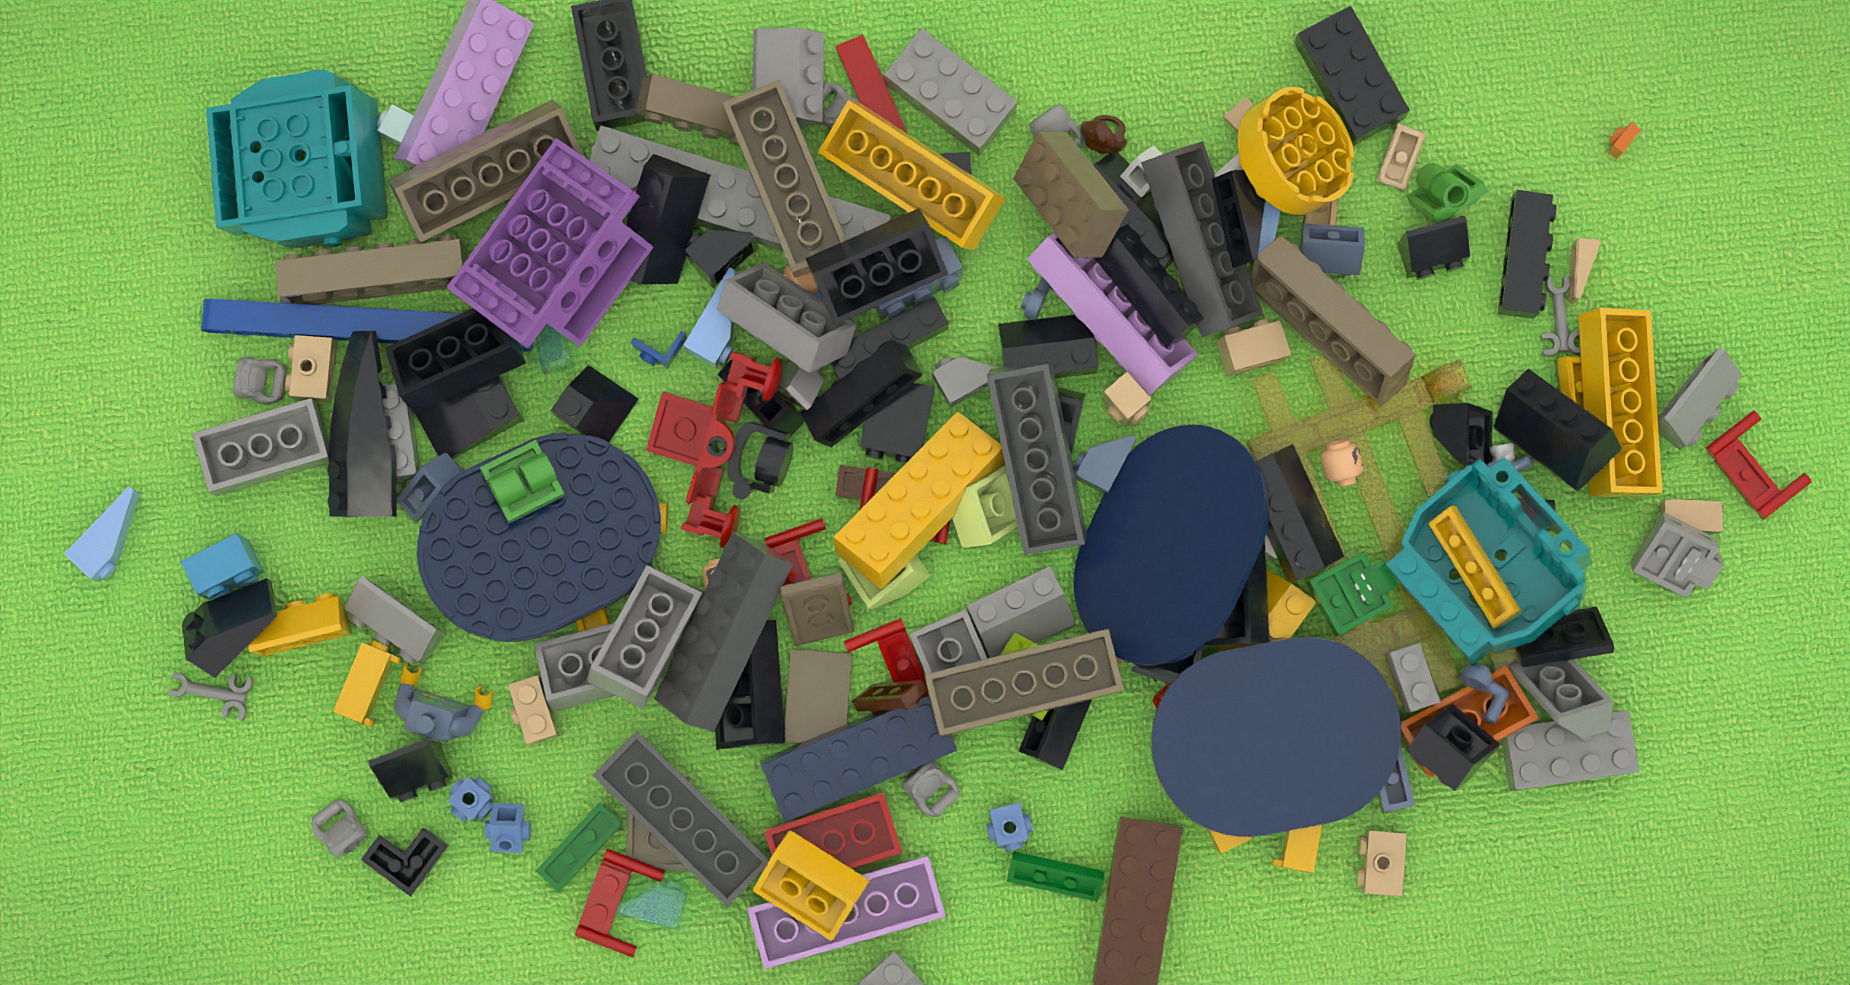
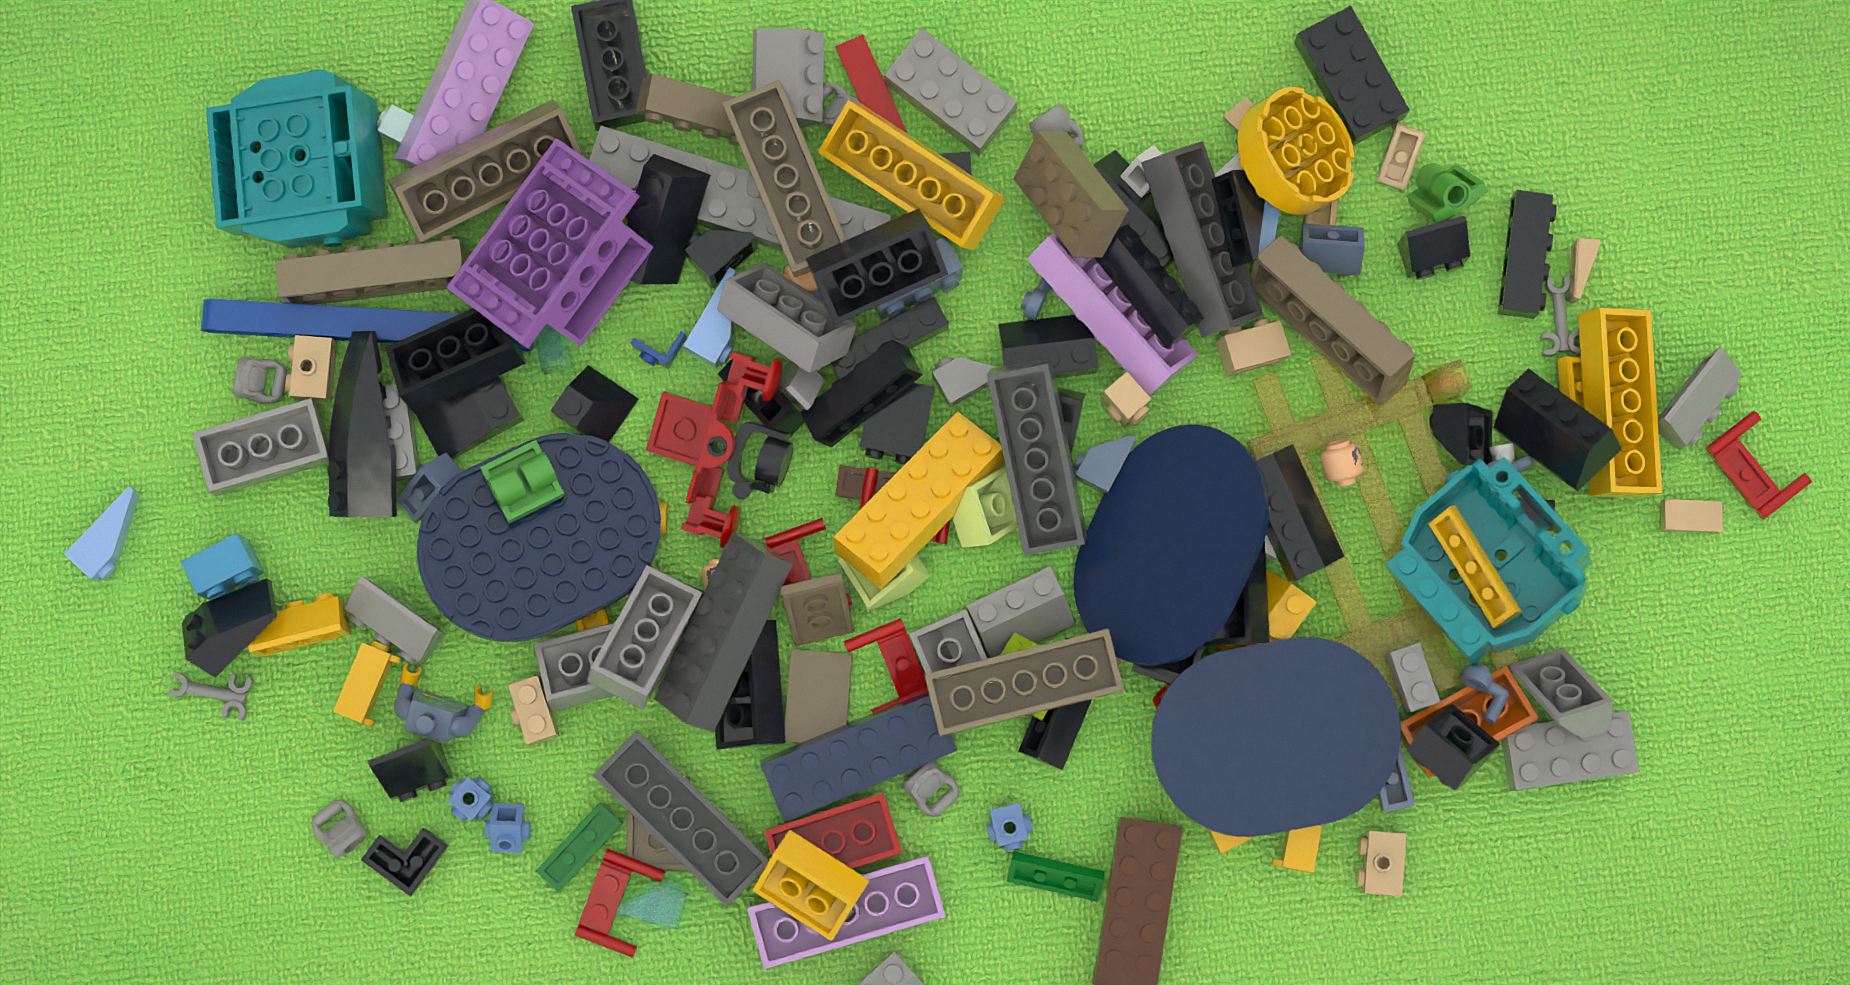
reddish brown plate [851,680,928,713] -> none
reddish brown piece [1080,115,1128,154] -> none
green piece [1306,551,1399,637] -> none
black tile [1514,607,1614,668] -> none
orange plate [1607,122,1641,159] -> none
light grey piece [1631,512,1724,598] -> none

